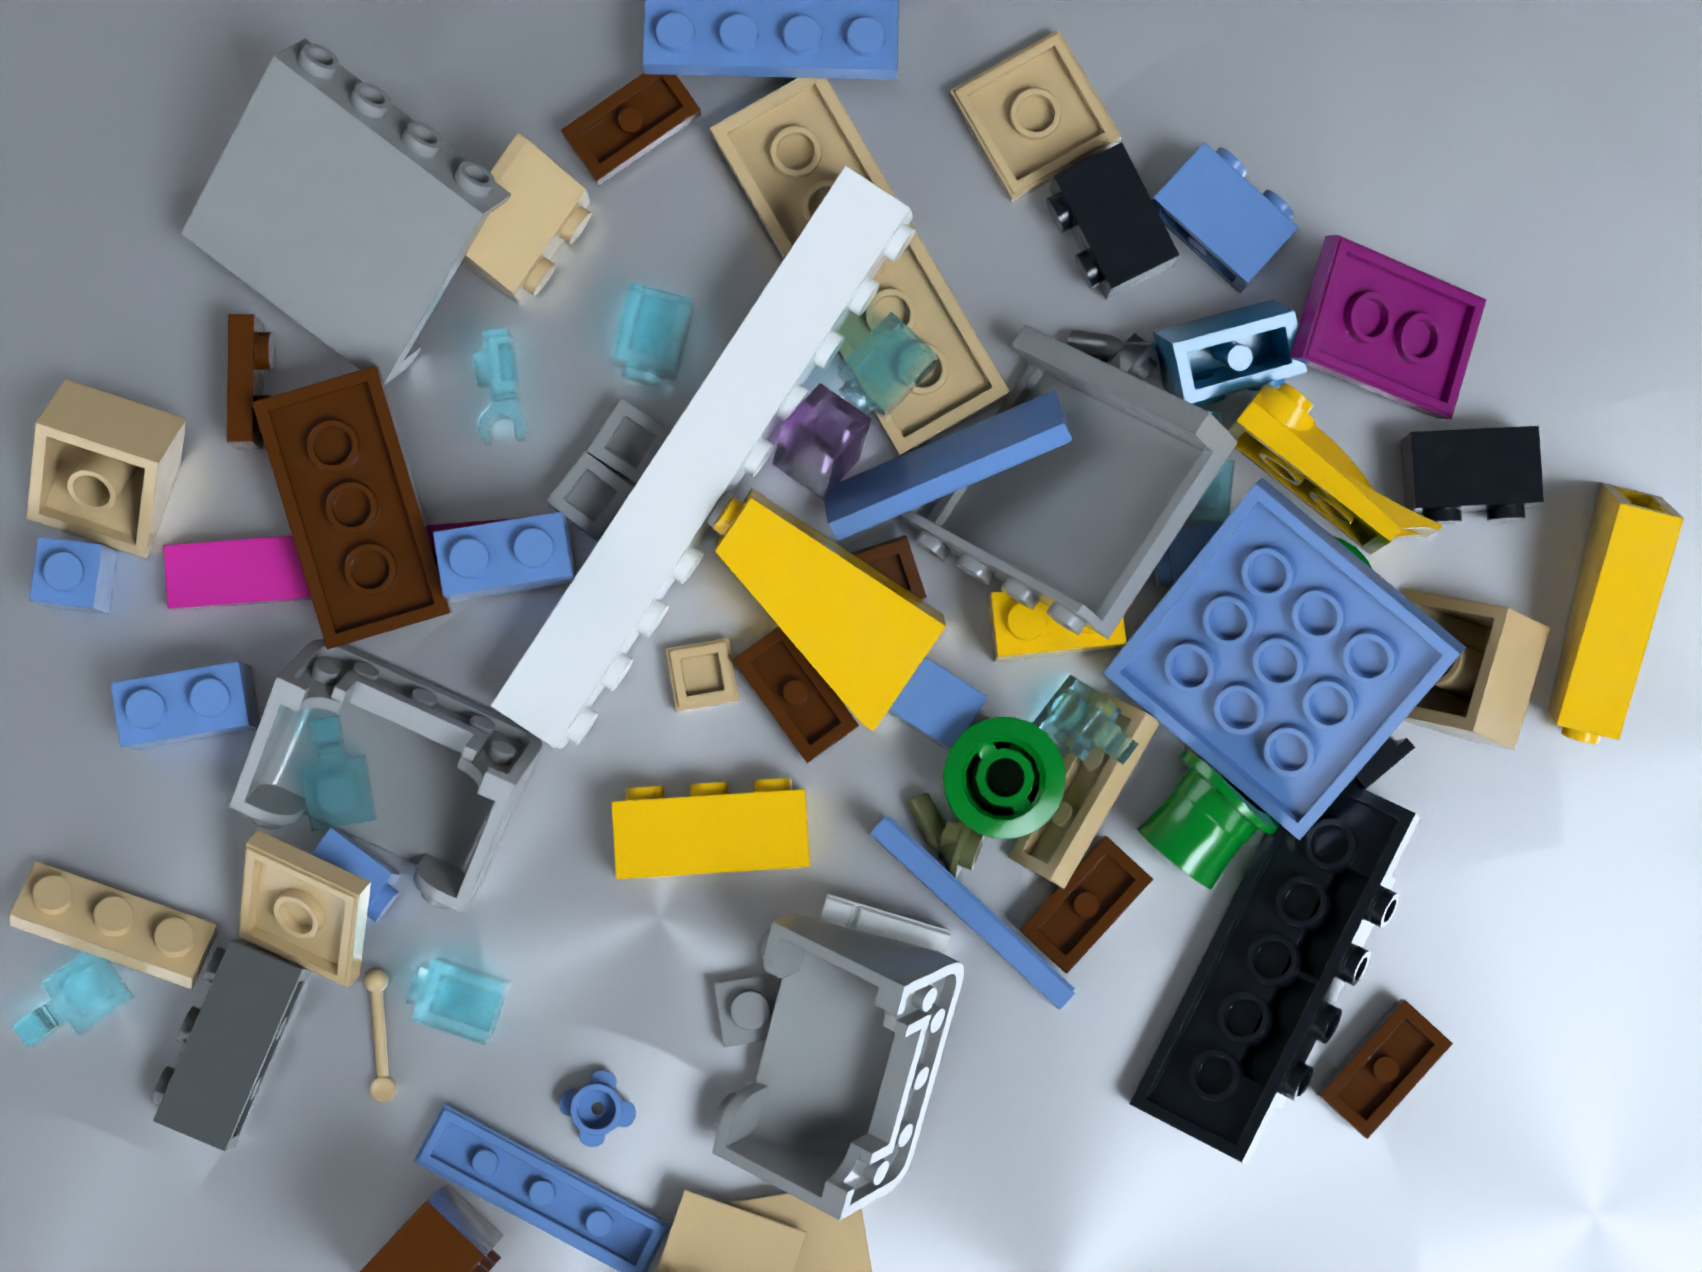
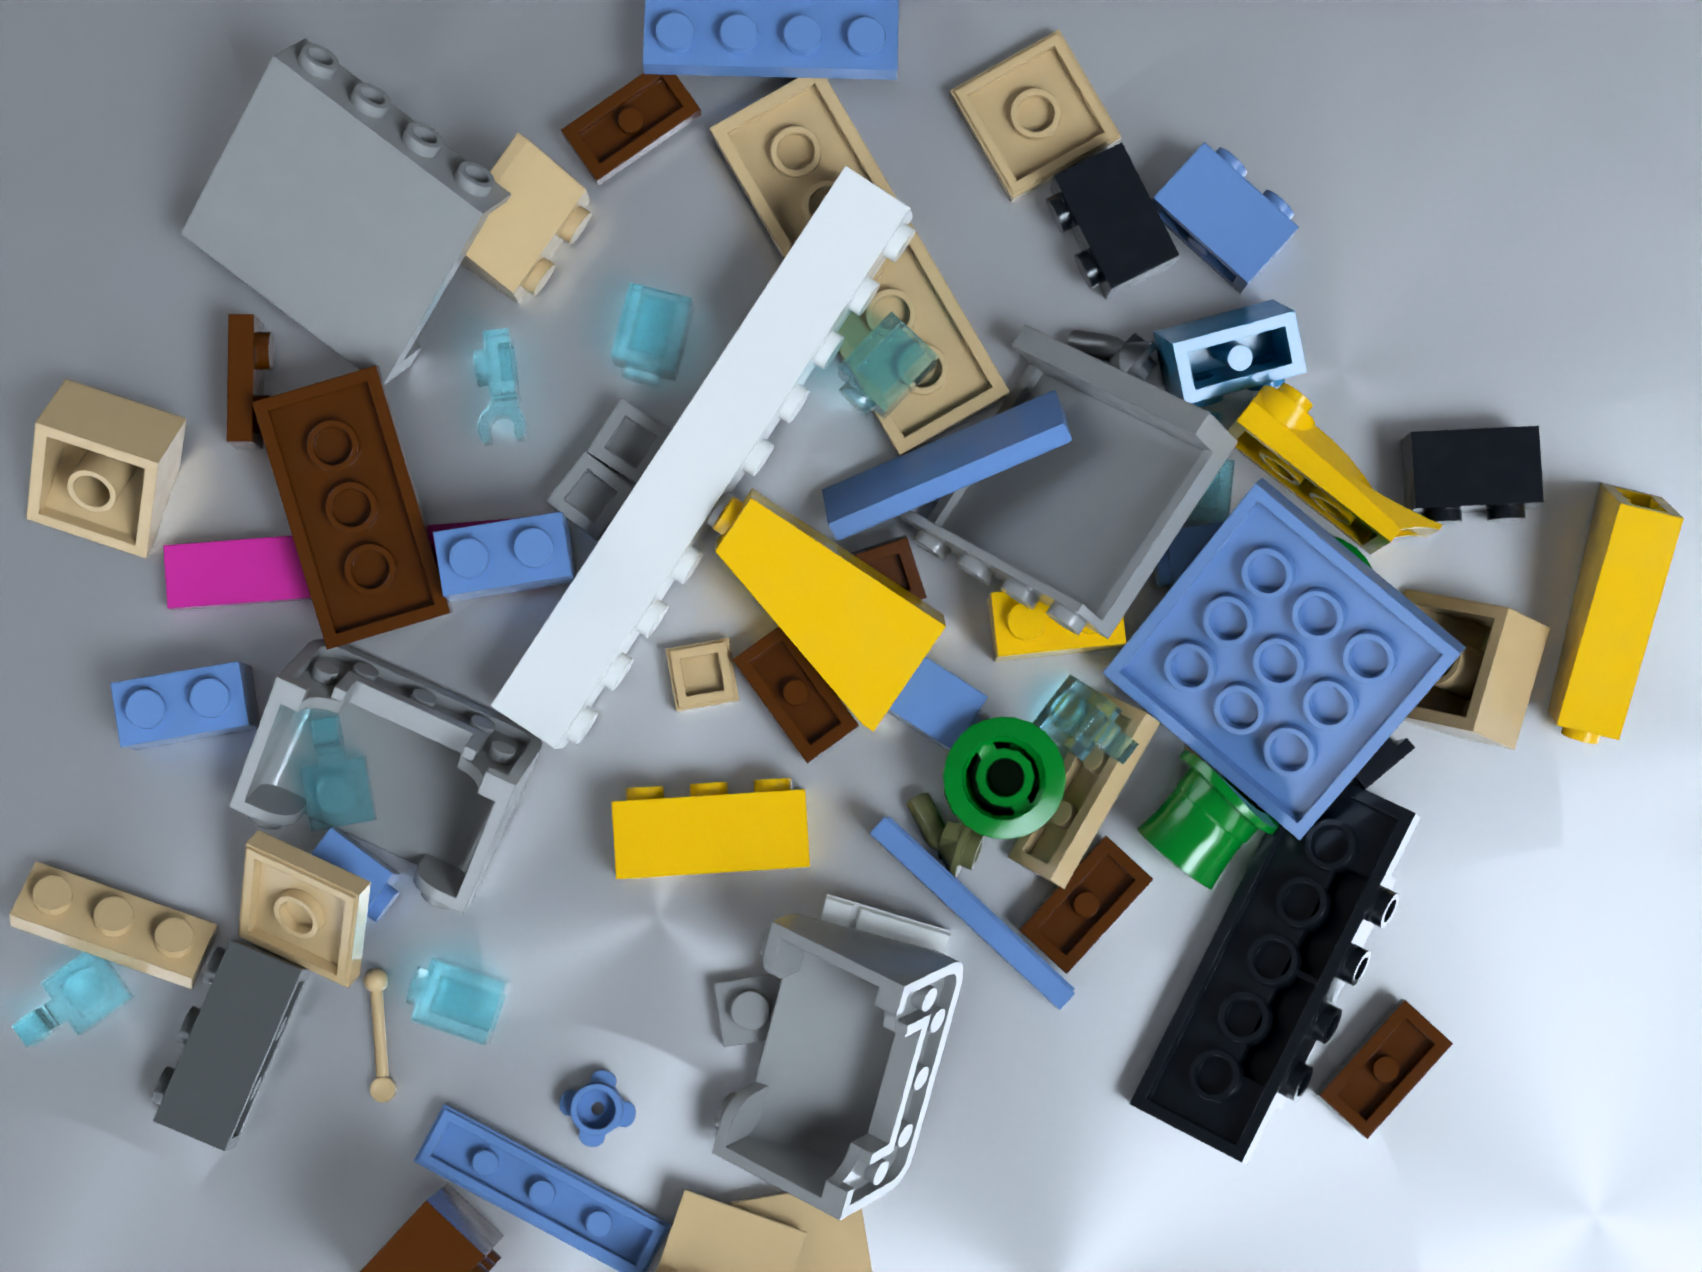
medium blue brick [29,537,118,615] -> none
clear purple brick [772,383,872,500] -> none
magenta tile [1290,235,1487,419] -> none

